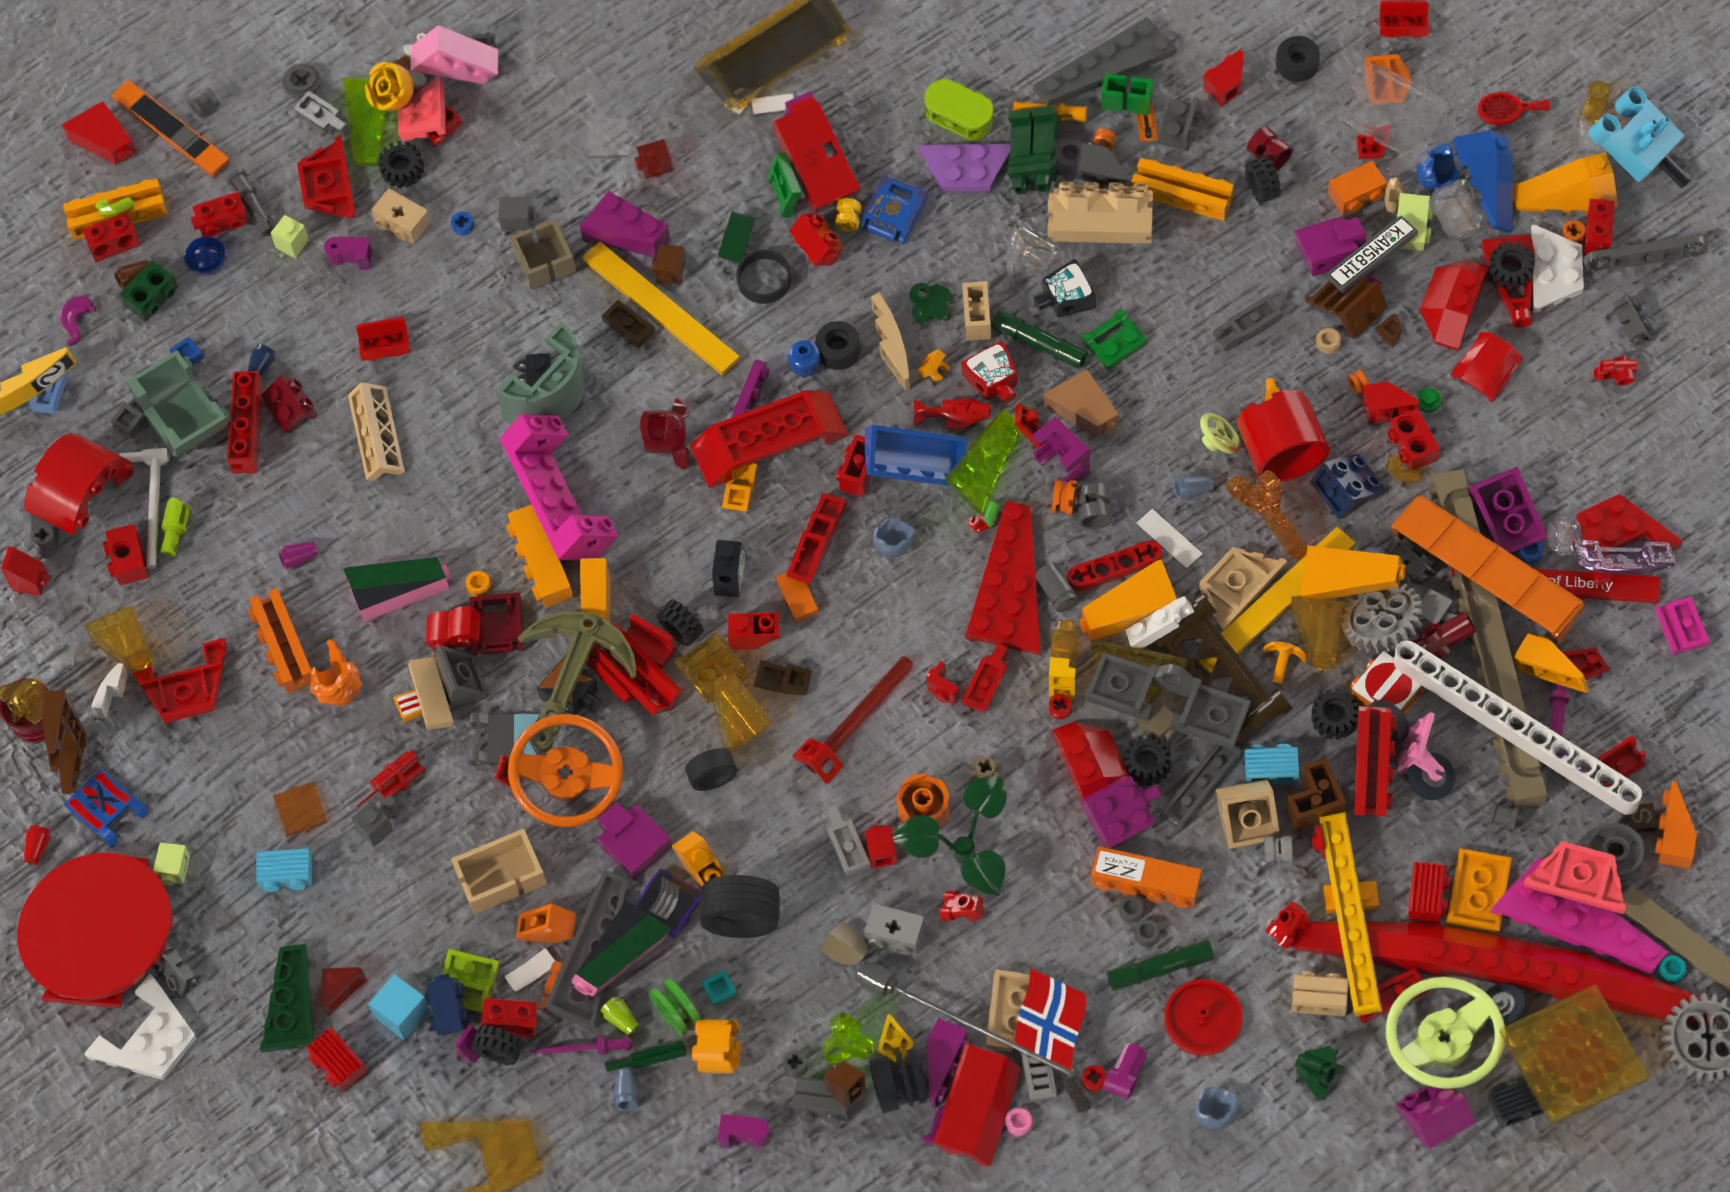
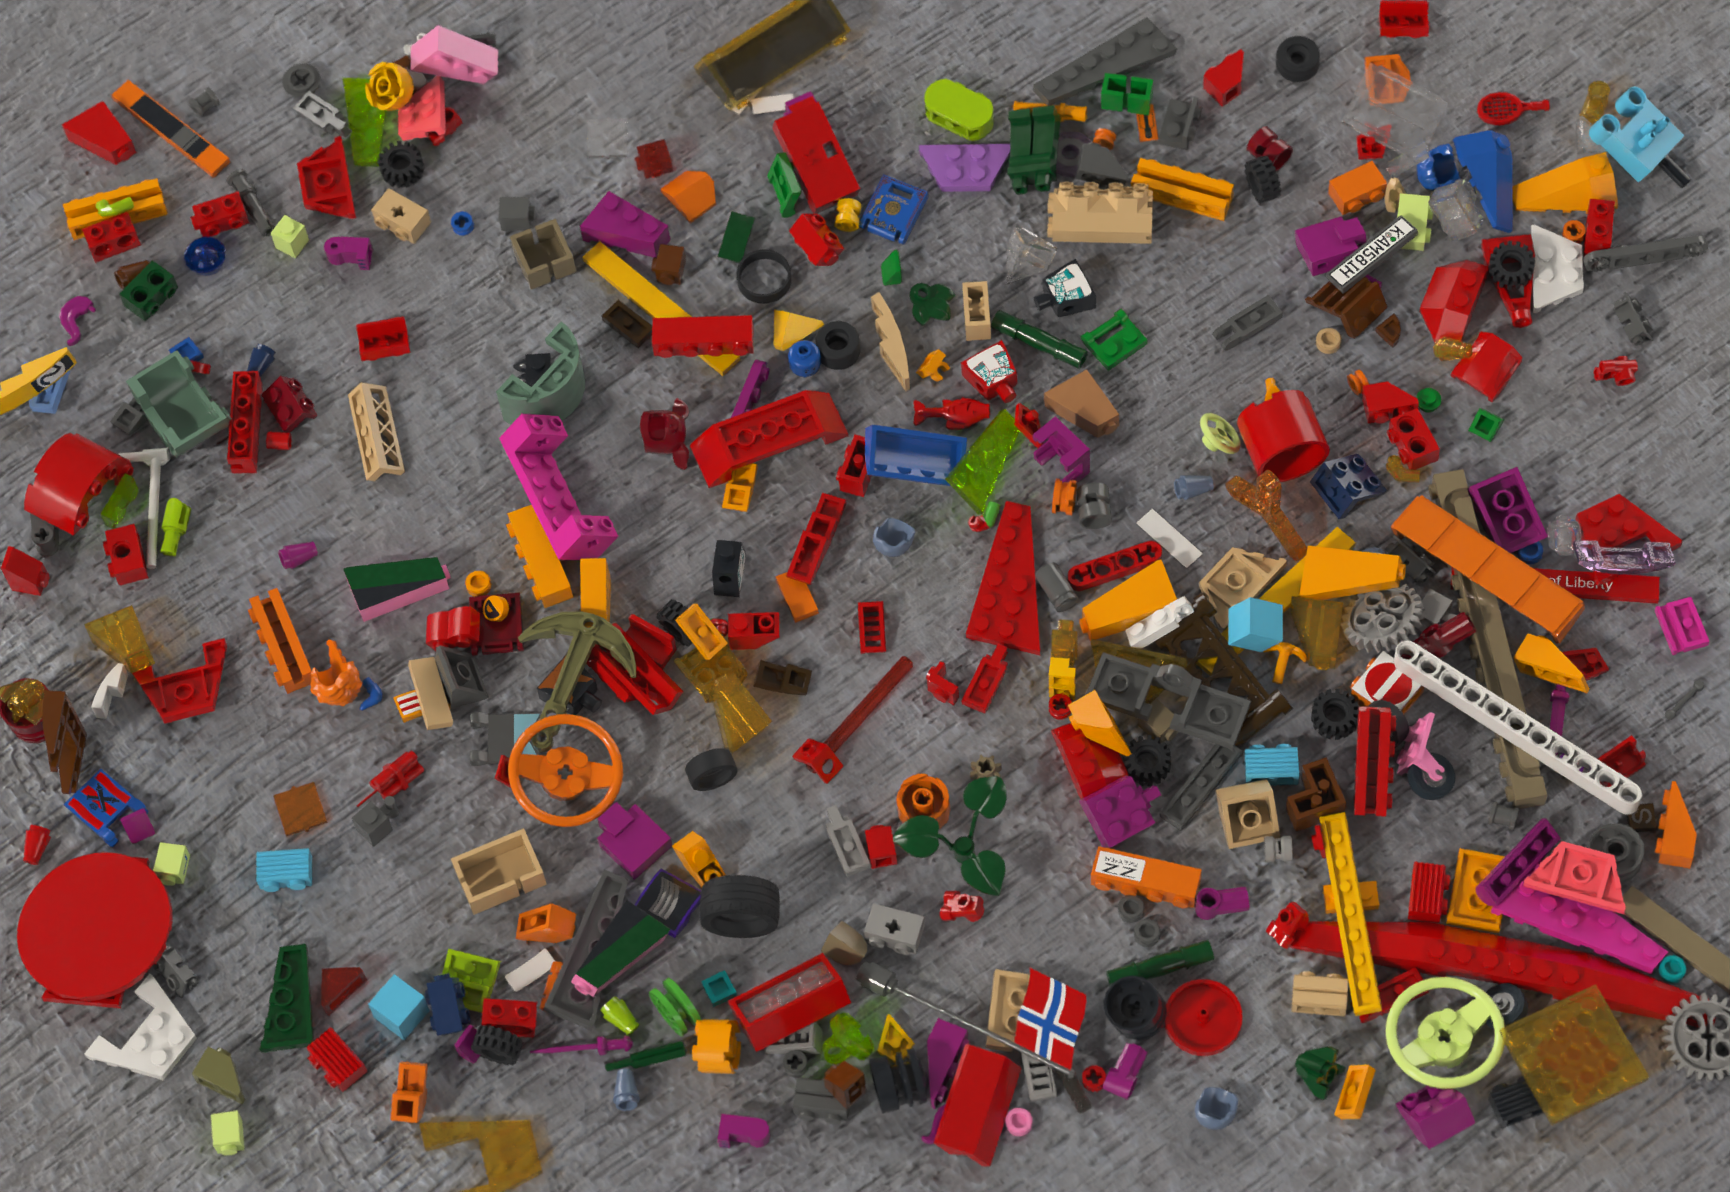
none -> clear neon green plate [100,474,139,529]
none -> magenta slope [120,808,155,844]
none -> red tile [190,360,211,374]
none -> olive slope [192,1046,245,1105]
none -> yellowish green brick [211,1111,245,1155]
none -> red hinge [266,431,292,450]
none -> blue animal [360,677,383,711]
none -> orange brick [391,1061,428,1123]
none -> light orange tile [483,595,509,622]
none -> red brick [652,315,754,358]
none -> orange slope [660,171,716,223]
none -> light orange plate [675,604,728,660]
none -> red arm [710,618,728,637]
none -> red brick [728,953,851,1052]
none -> light grey slope [764,1022,822,1055]
none -> yellow slope [774,309,824,351]
none -> red slope [858,601,886,654]
none -> green slope [881,250,902,286]
none -> light orange slope [1068,690,1132,756]
none -> black wheel [1103,975,1167,1041]
none -> magenta piece [1195,887,1249,920]
none -> medium azure head [1228,597,1283,652]
none -> light orange plate [1334,1065,1376,1119]
none -> clear yellow cone [1433,336,1473,361]
none -> green slope [1468,408,1505,442]
none -> magenta brick [1475,818,1561,906]

